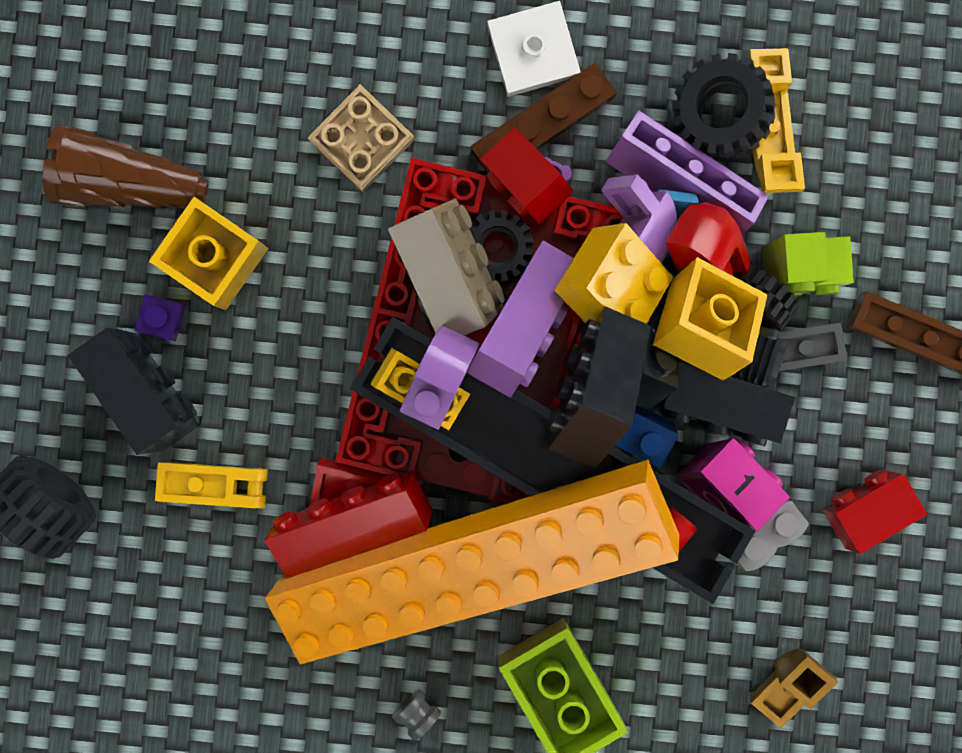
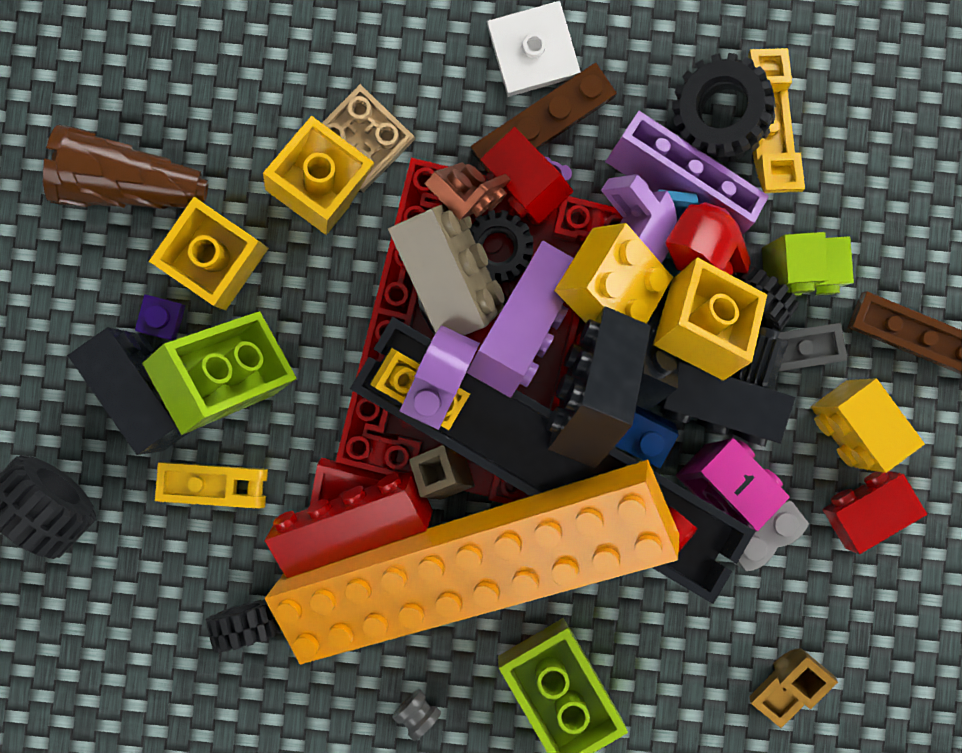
none -> lime brick [142,311,297,435]
none -> black tyre [205,599,282,652]
none -> yellow slope [263,116,374,235]
none -> dark tan brick [409,445,475,500]
none -> copper bracket [424,162,511,220]
none -> yellow brick [811,378,925,473]

